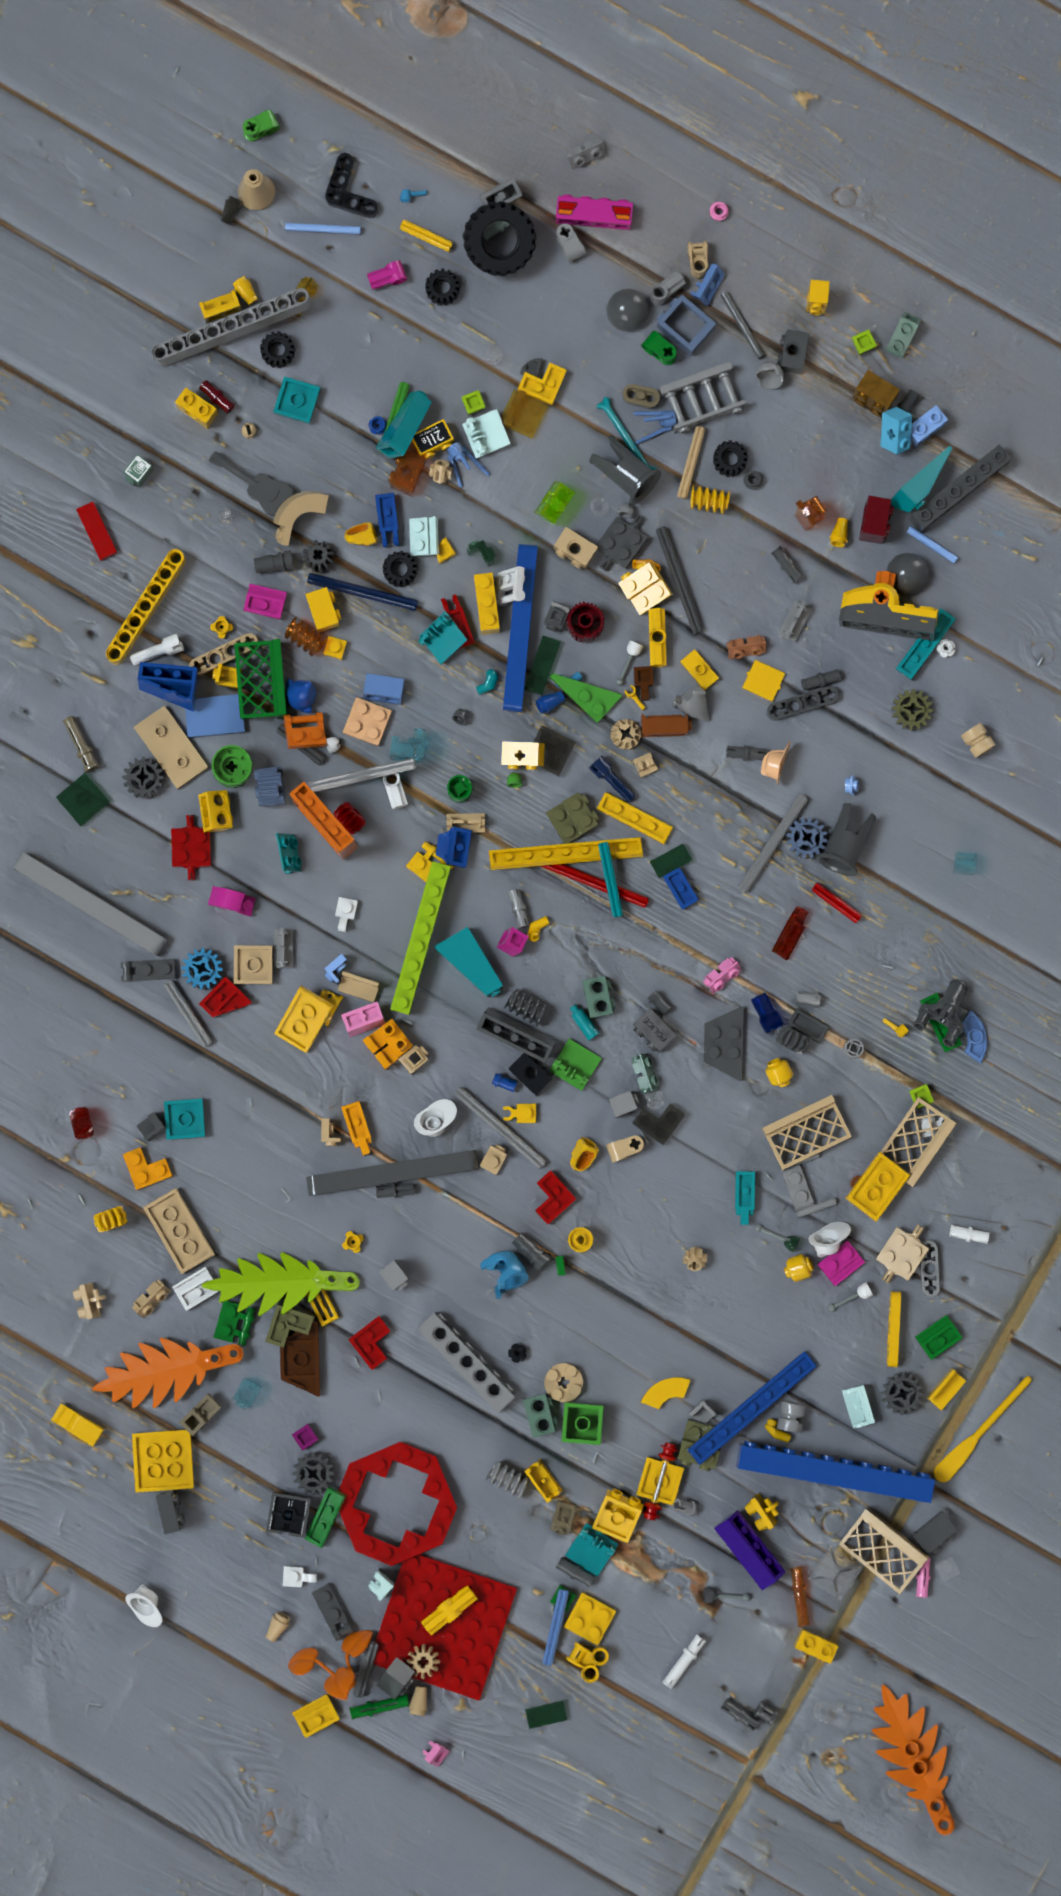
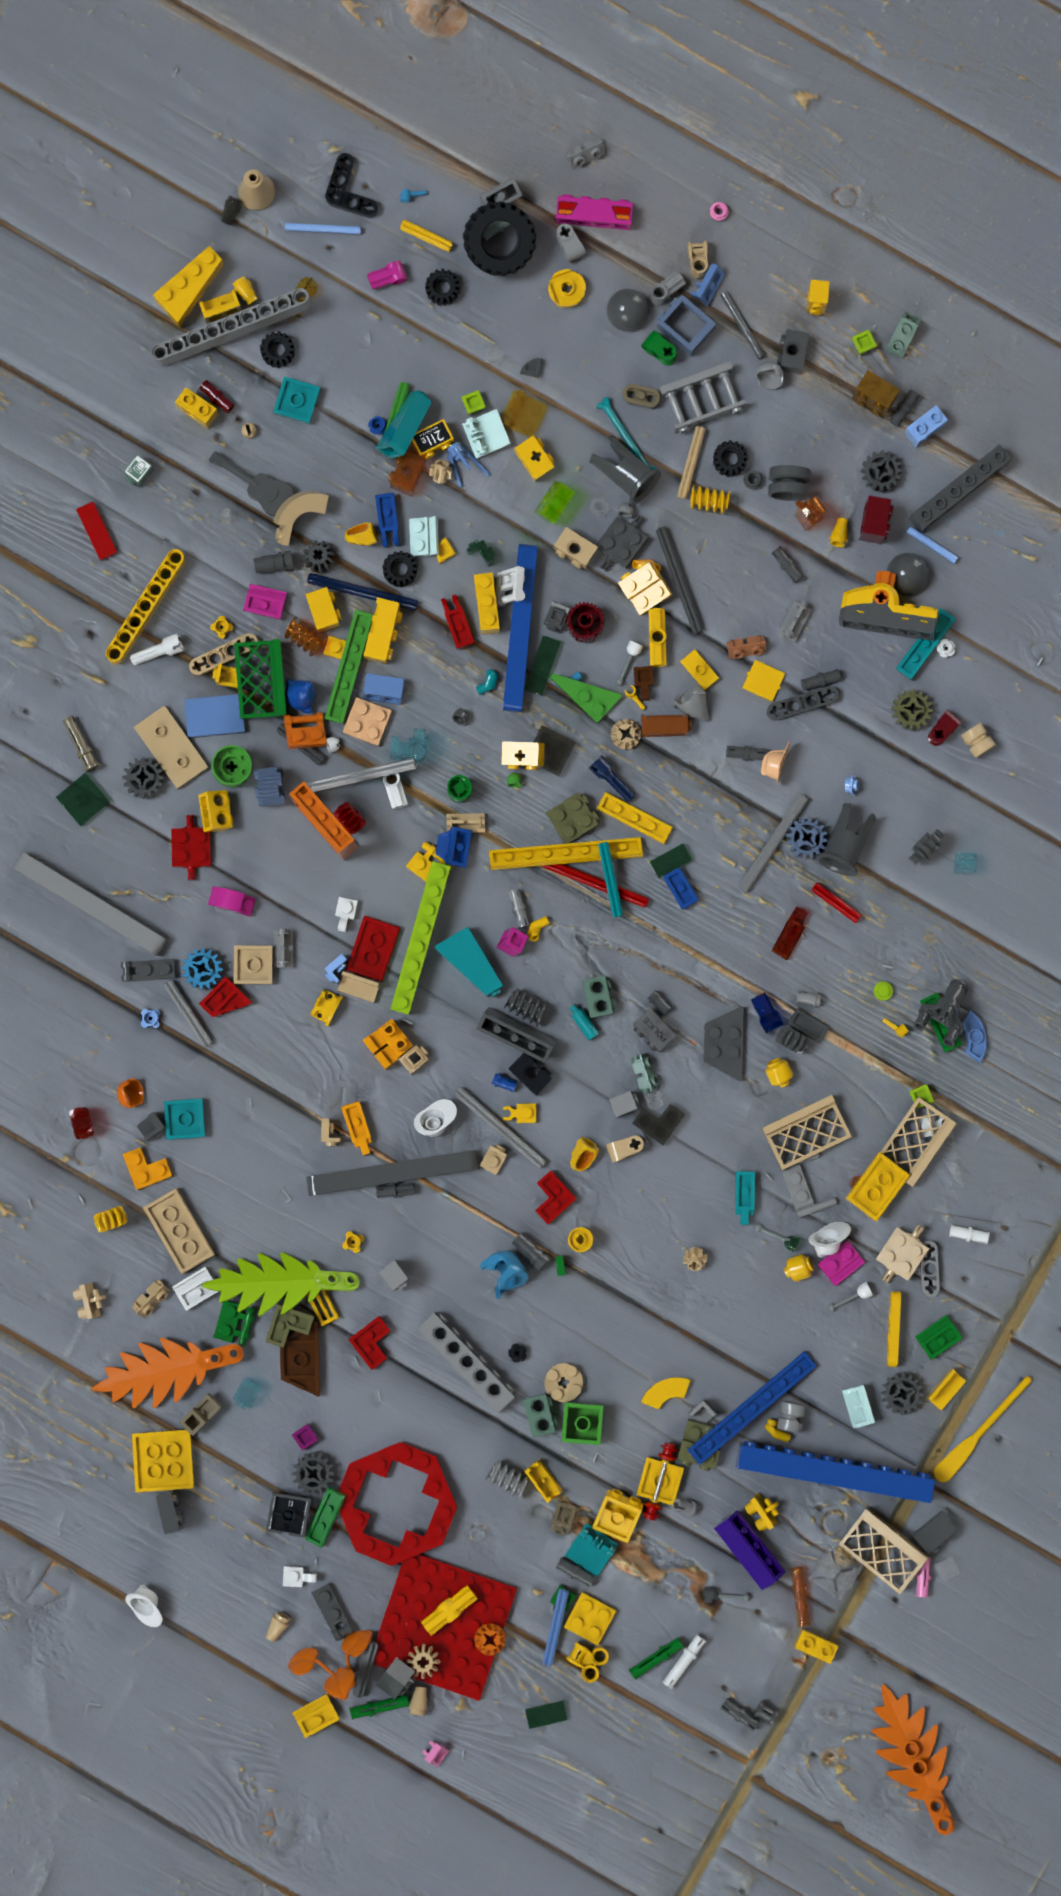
yellow piece [51,1403,105,1447] -> none
blue wedge [137,662,199,712] -> none
bright green piece [243,110,280,142] -> none
yellow tile [274,985,334,1054] -> none
teal hinge [276,833,302,874] -> none
bright pink hinge [341,1002,385,1037] -> none
light aqua hinge [369,1569,395,1601] -> none
teal hinge [418,611,468,665] -> none
yellow plate [517,363,567,406] -> none
blue cone [535,691,565,714] -> none
bright green hinge [549,1038,602,1091] -> none
medium blue plant [633,410,676,444] -> none
tan tile [633,752,658,778] -> none
bright pink hinge [703,957,742,994] -> none
light grey wheel [843,1039,864,1059] -> none
medium azure brick [881,407,912,454] -> none
teal wedge [891,446,952,513] -> none
none -> orange hair [117,1078,144,1109]
none -> light blue plate [141,1009,160,1028]
none -> yellow wedge [153,246,224,328]
none -> bright green plate [325,610,373,724]
none -> red tile [346,916,400,982]
none -> yellow wedge [364,597,403,664]
none -> orange gear [475,1623,506,1655]
none -> yellow brick [513,435,555,481]
none -> yellow plate [548,269,586,308]
none -> green pin [628,1637,684,1680]
none -> dark grey wheel [768,465,811,501]
none -> dark grey gear [861,450,902,492]
none -> lime plate [873,982,893,1001]
none -> dark grey gear [909,829,944,865]
none -> dark red piece [928,709,962,746]

